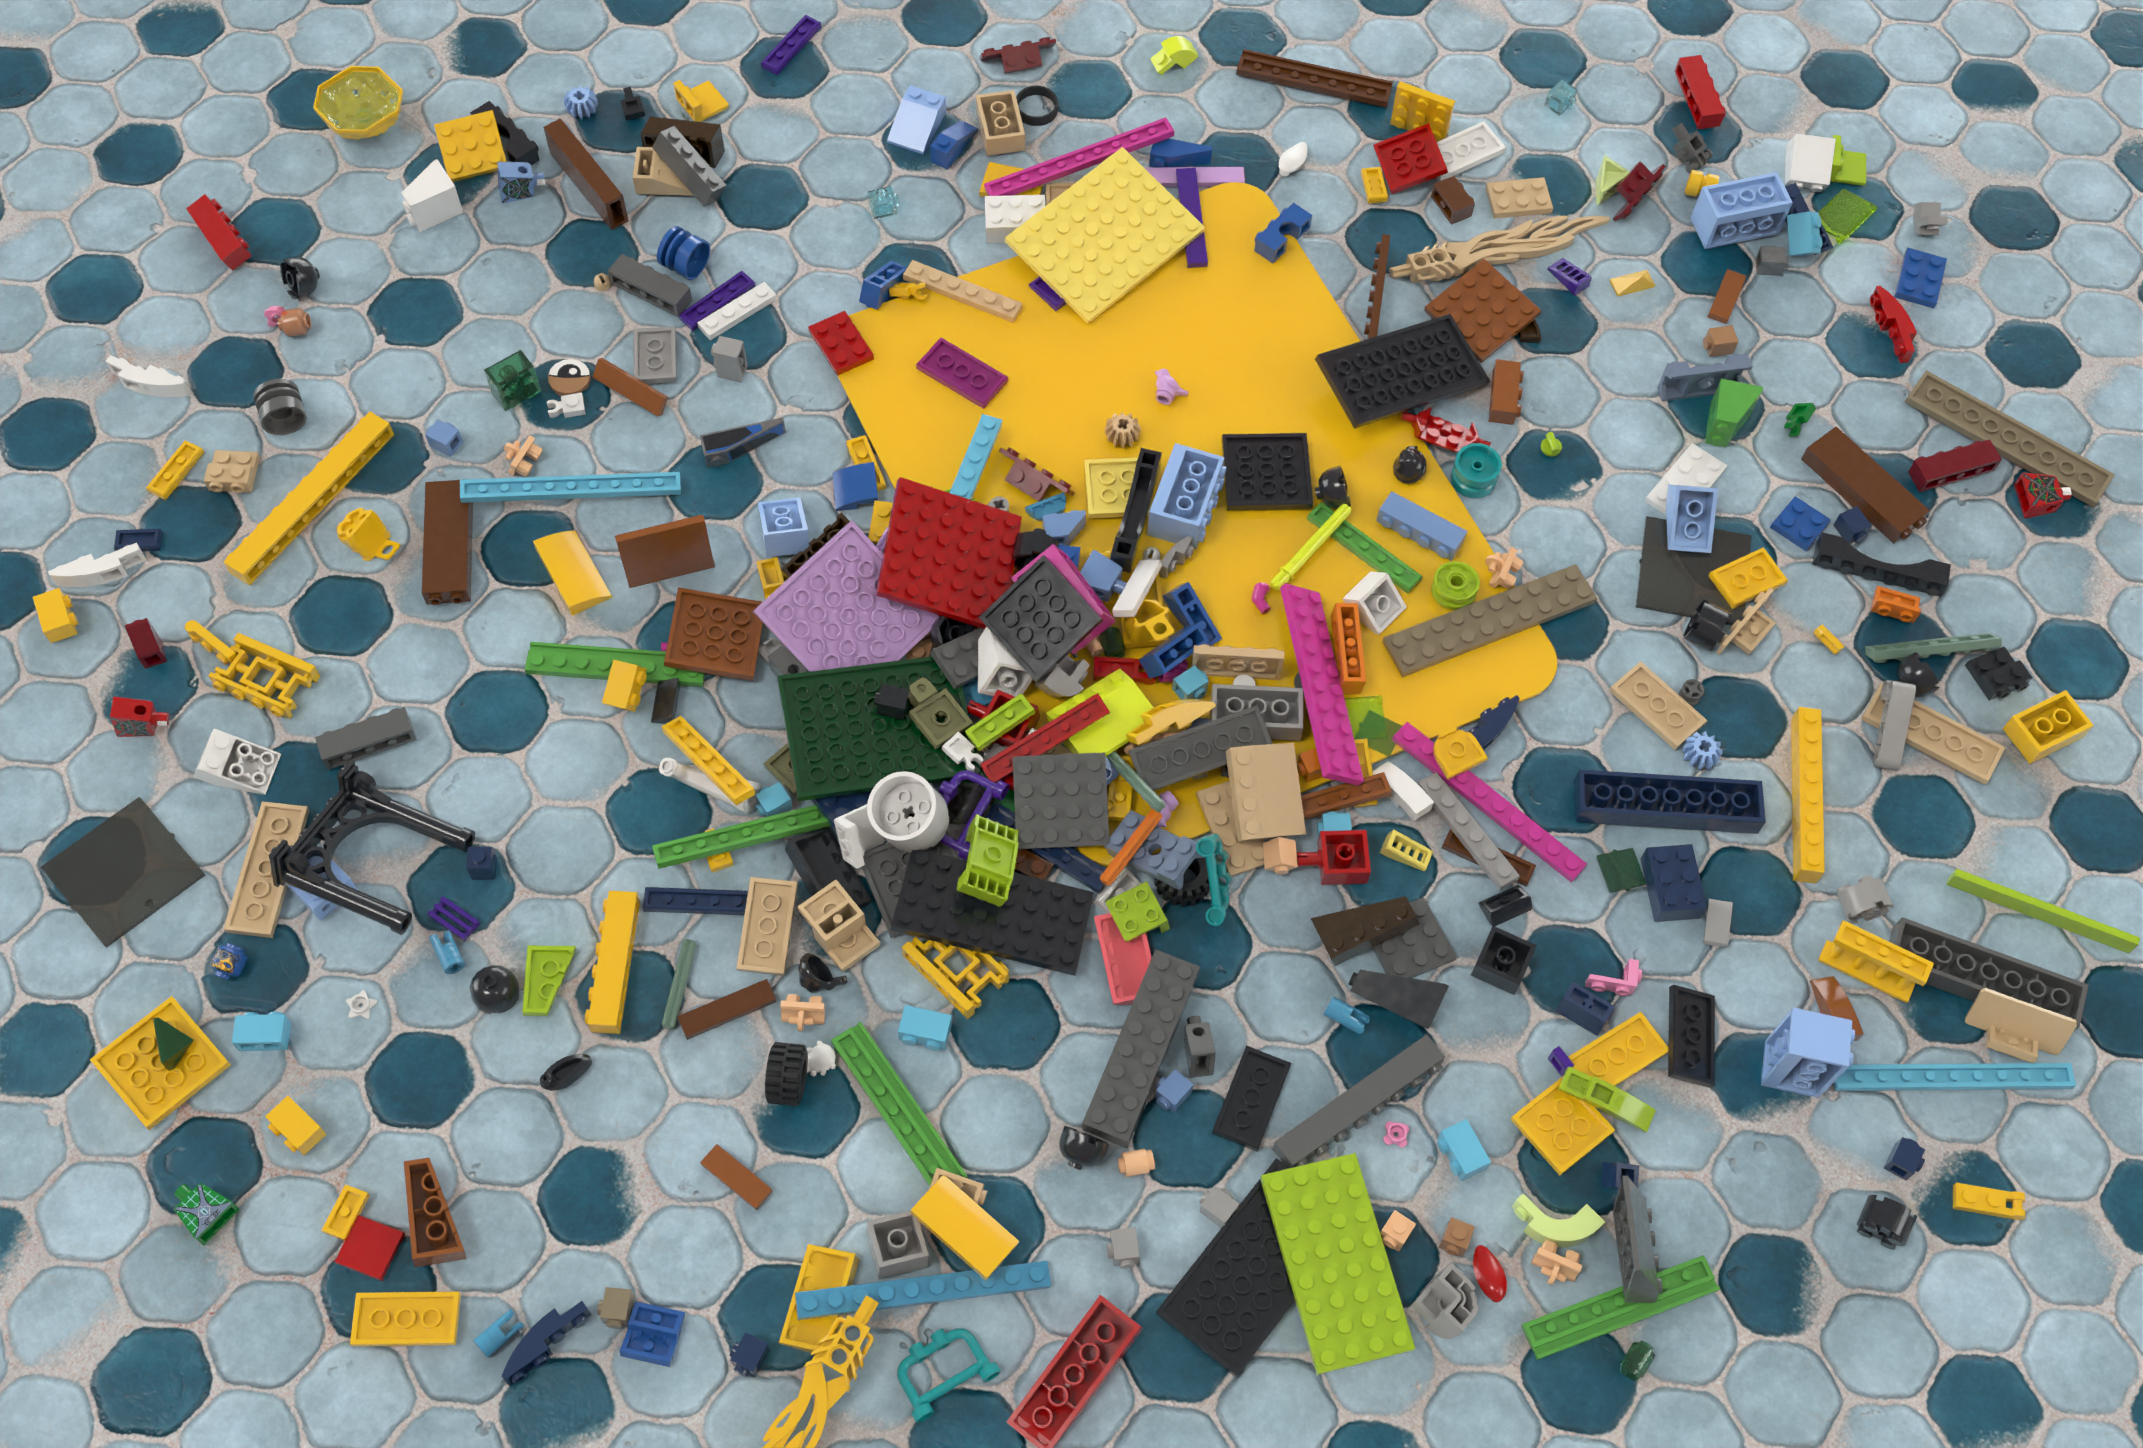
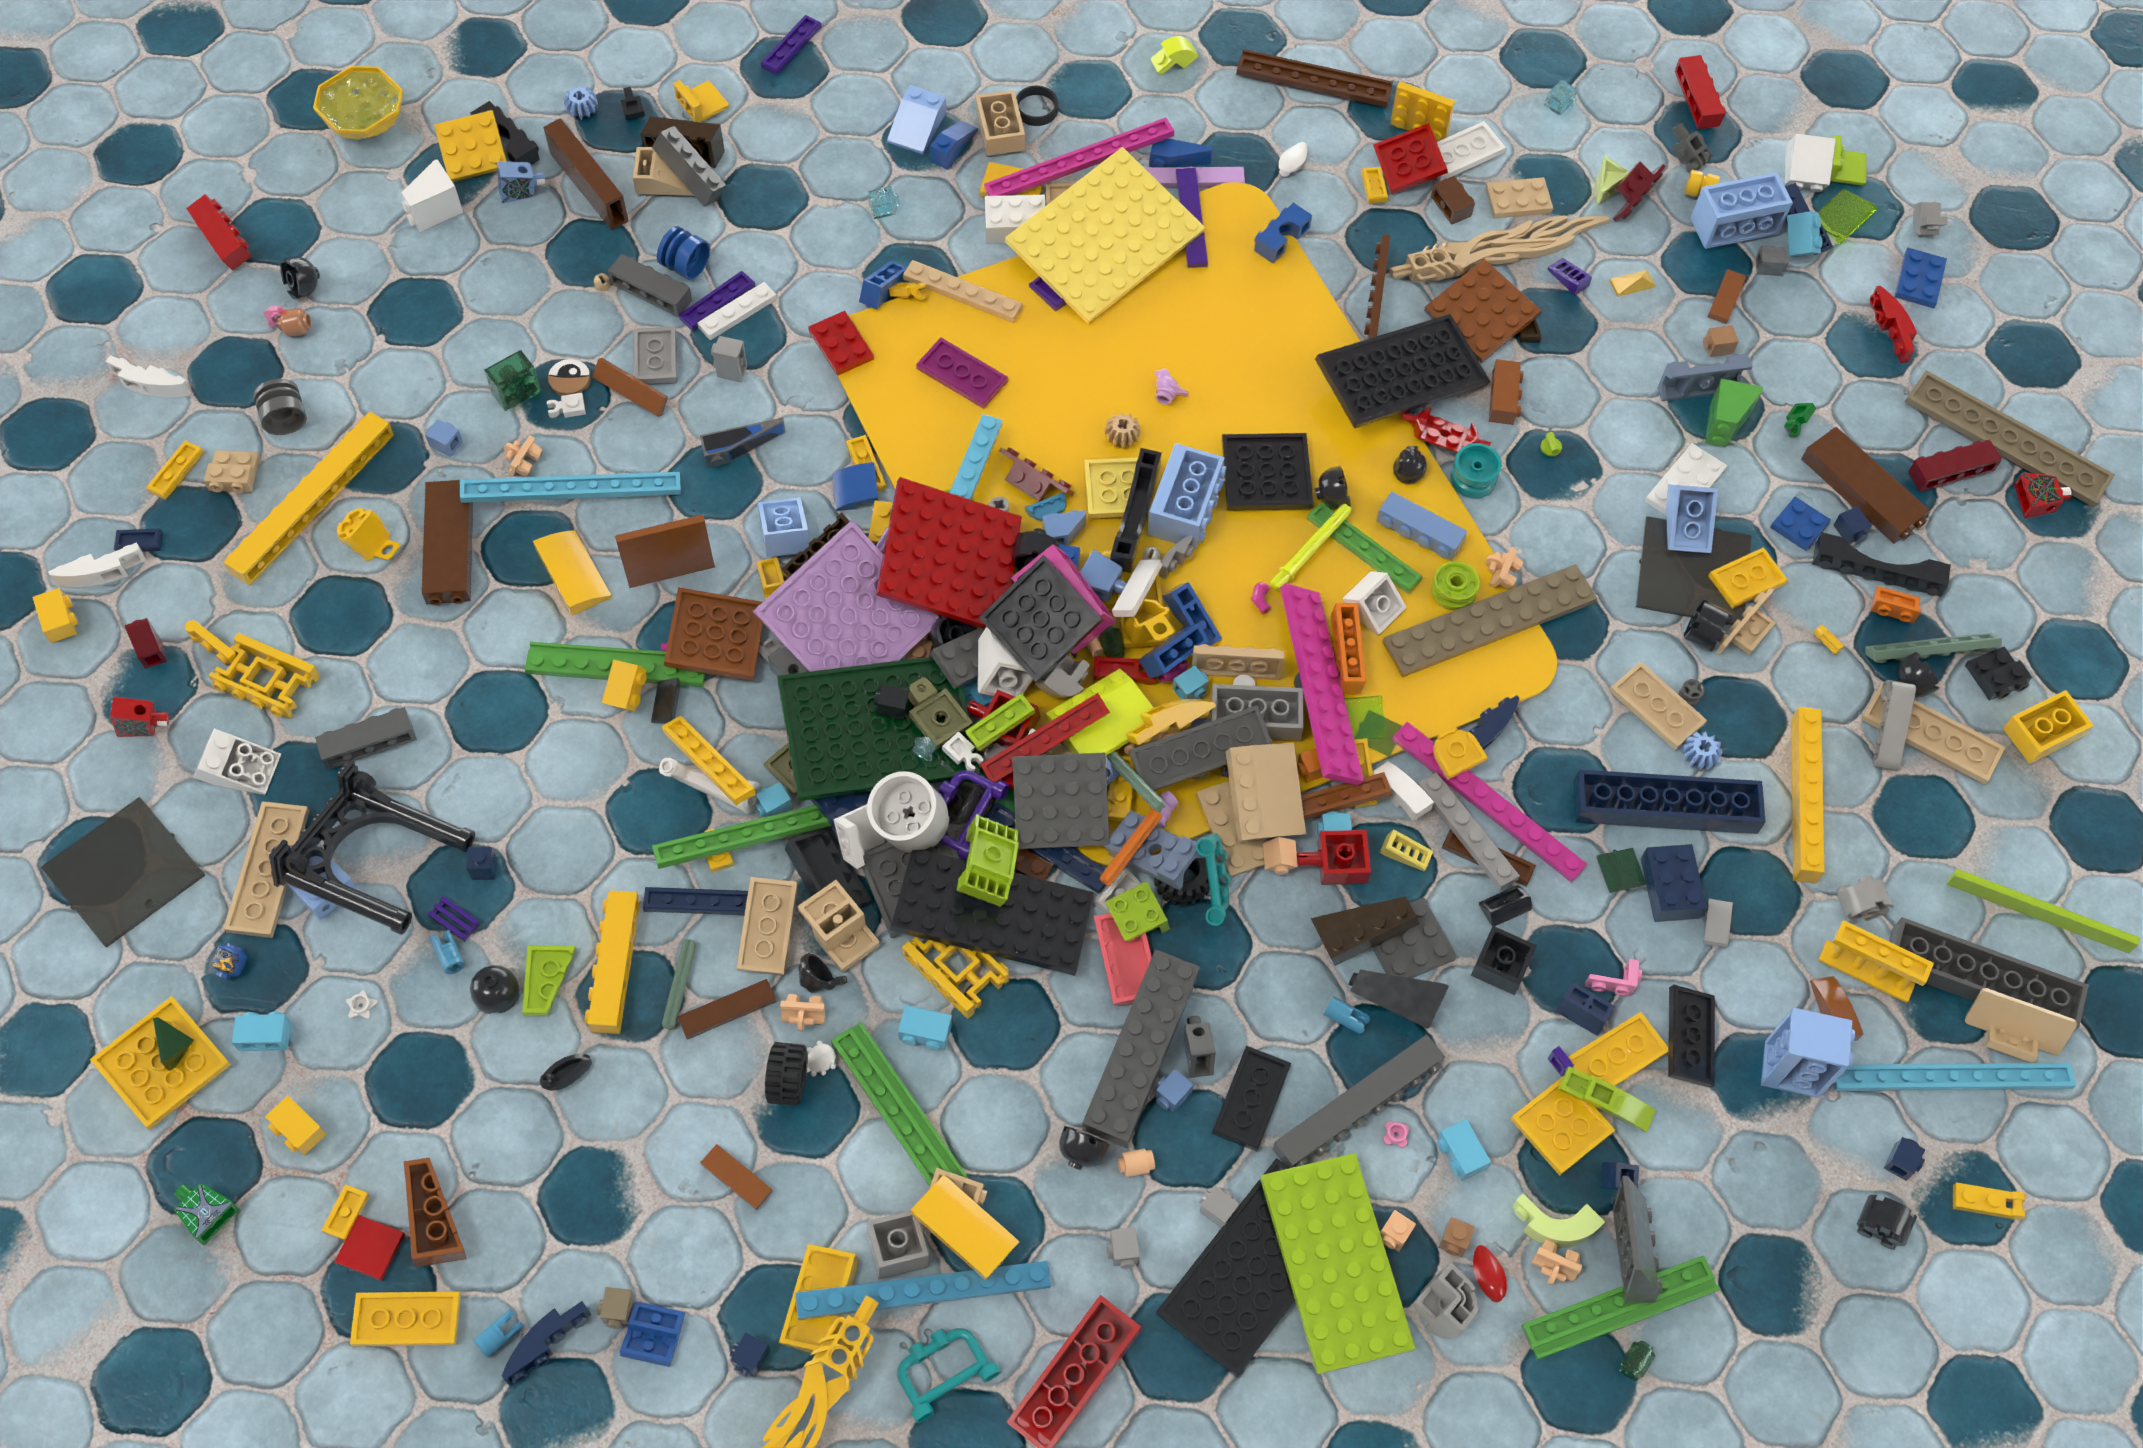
dark red bracket [979,37,1056,74] -> none
none -> clear light blue plate [912,737,936,761]

